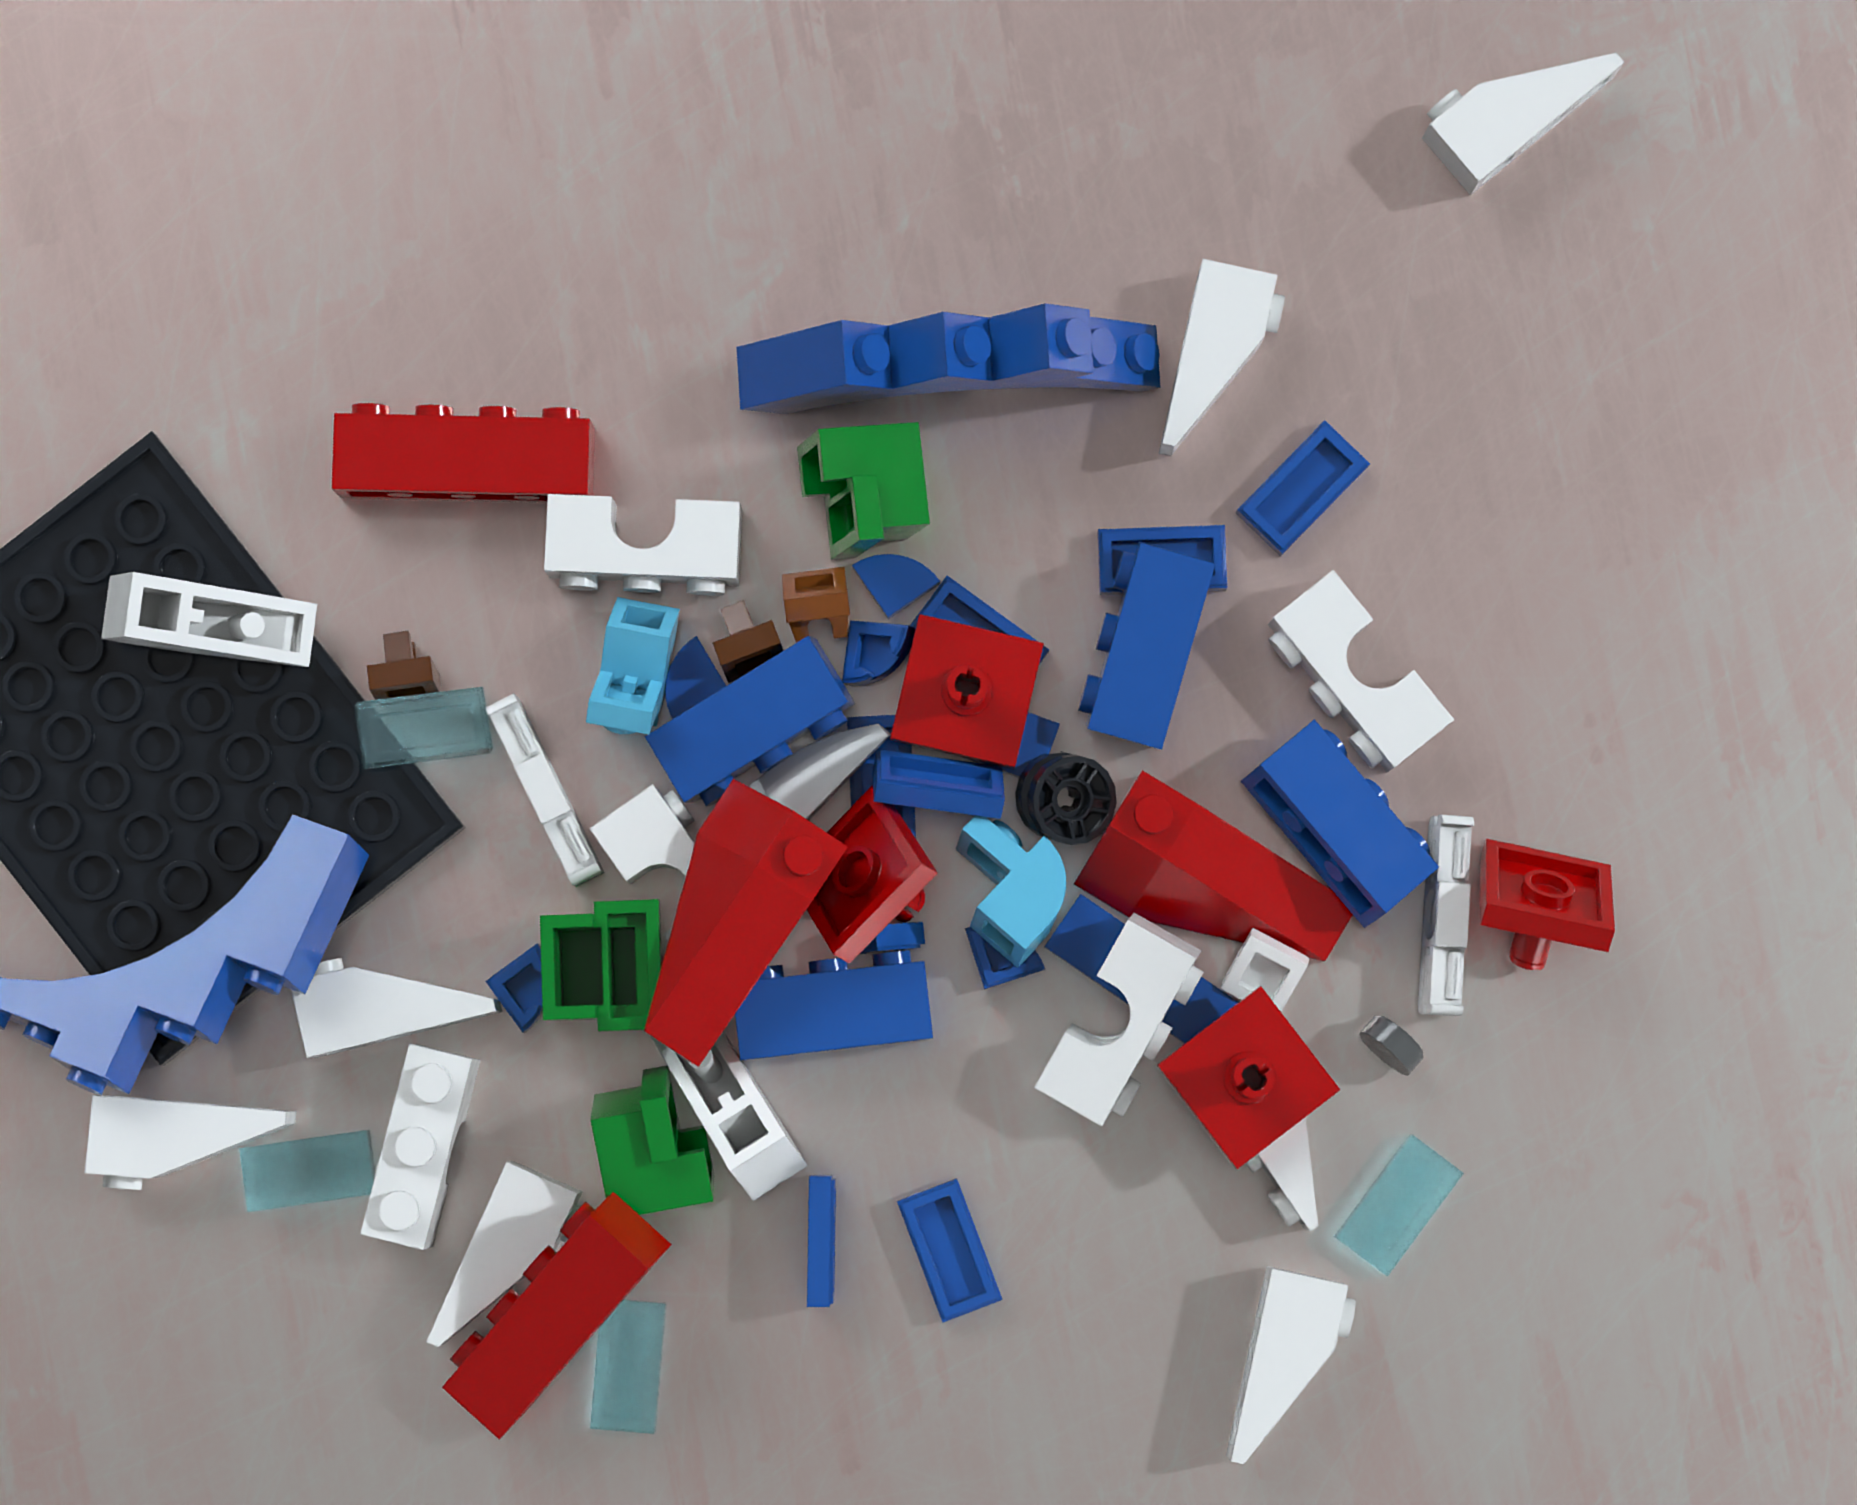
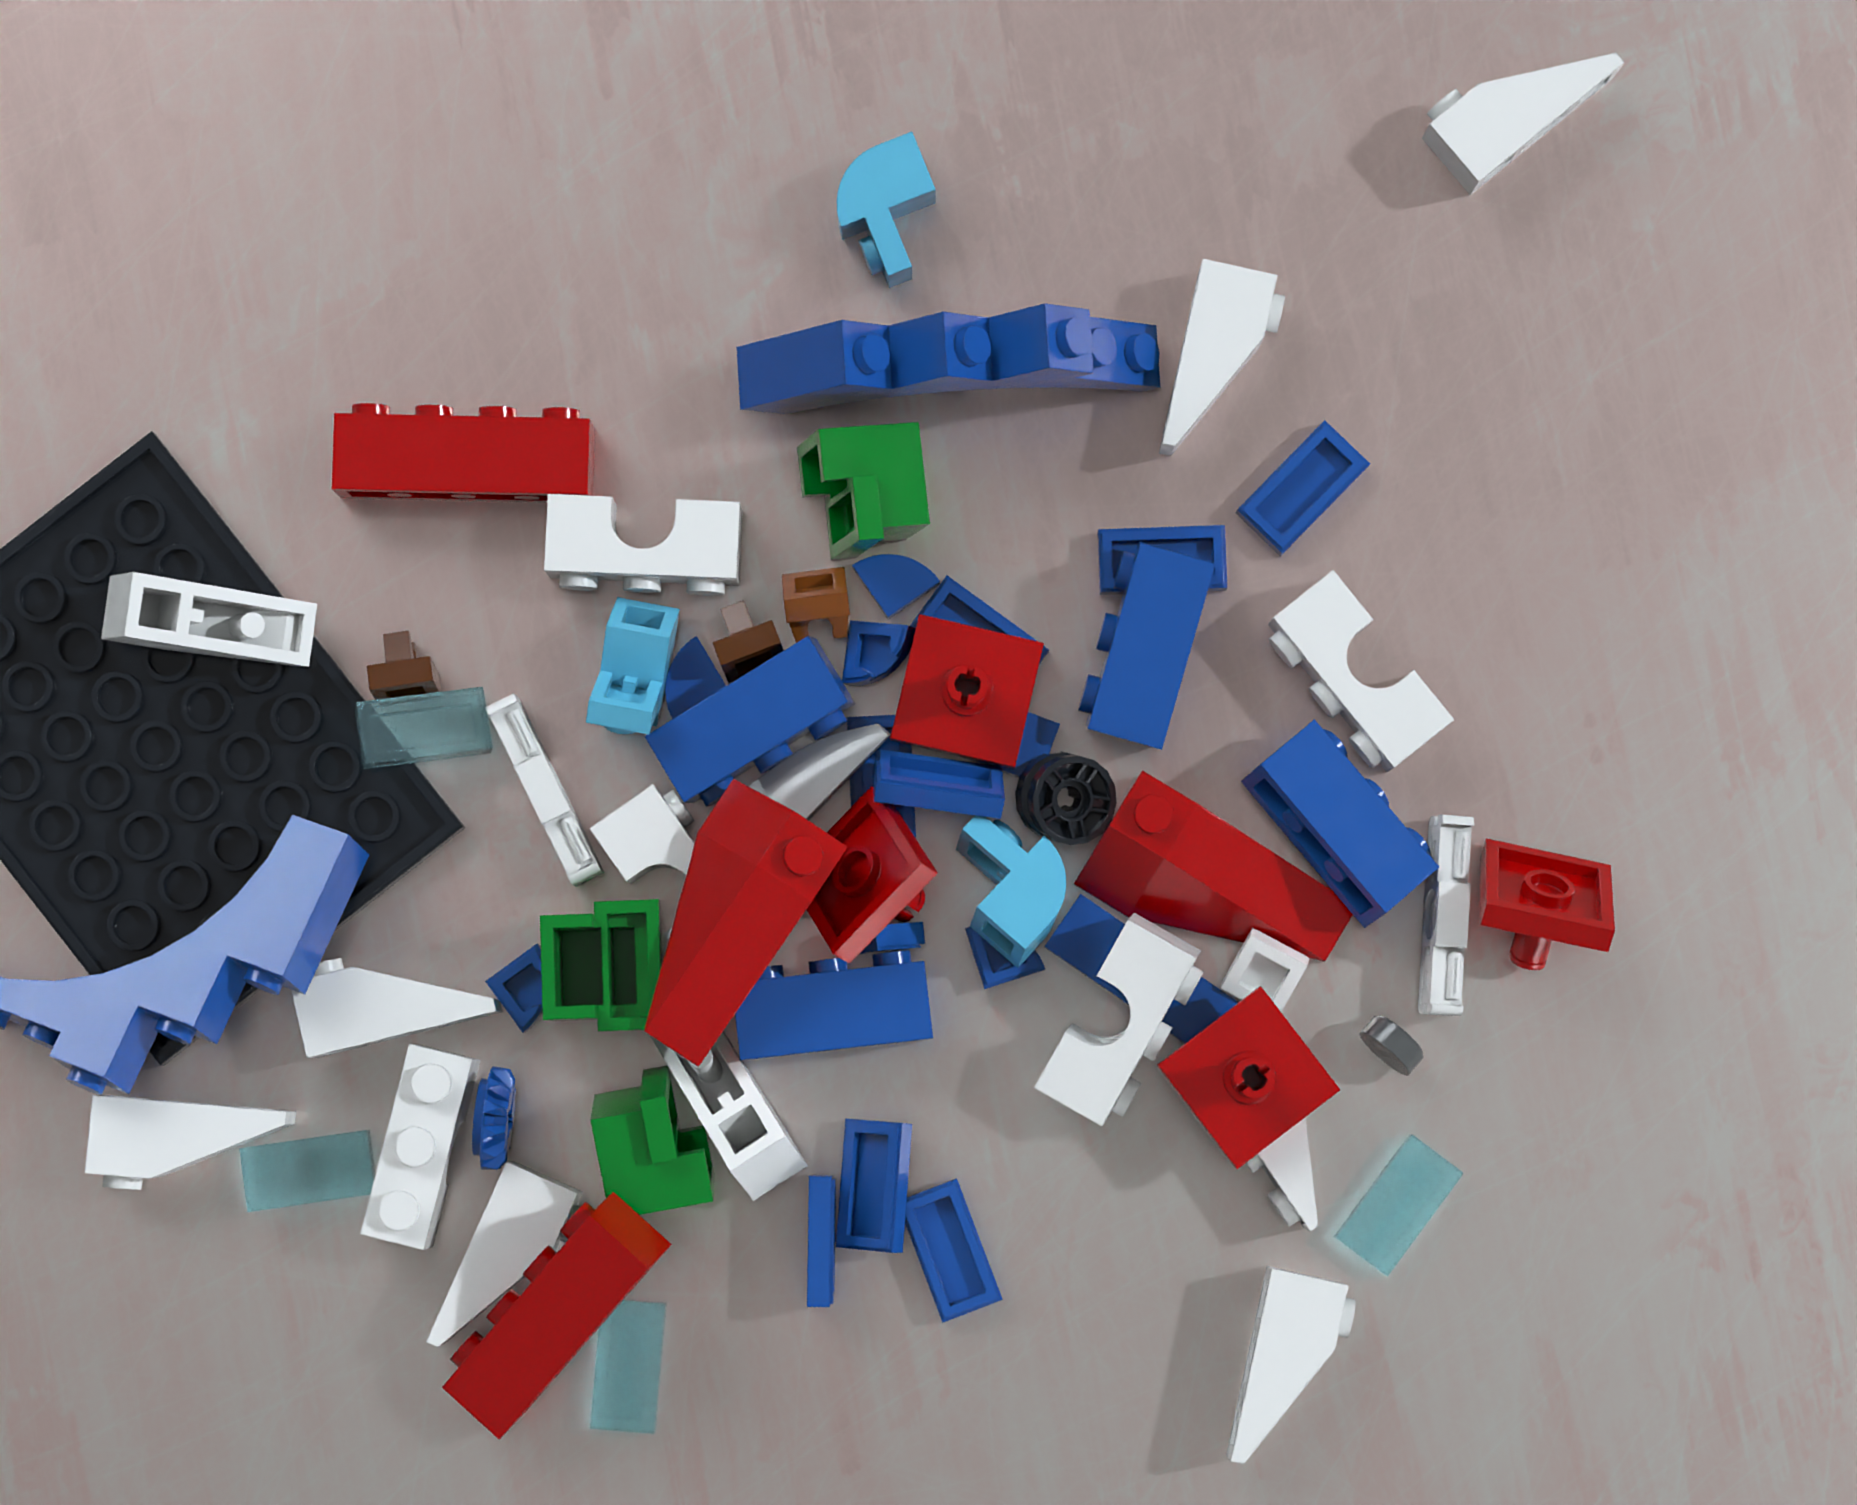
none -> blue gear [472,1066,516,1170]
none -> blue tile [836,1118,912,1253]
none -> medium azure brick [837,131,936,288]

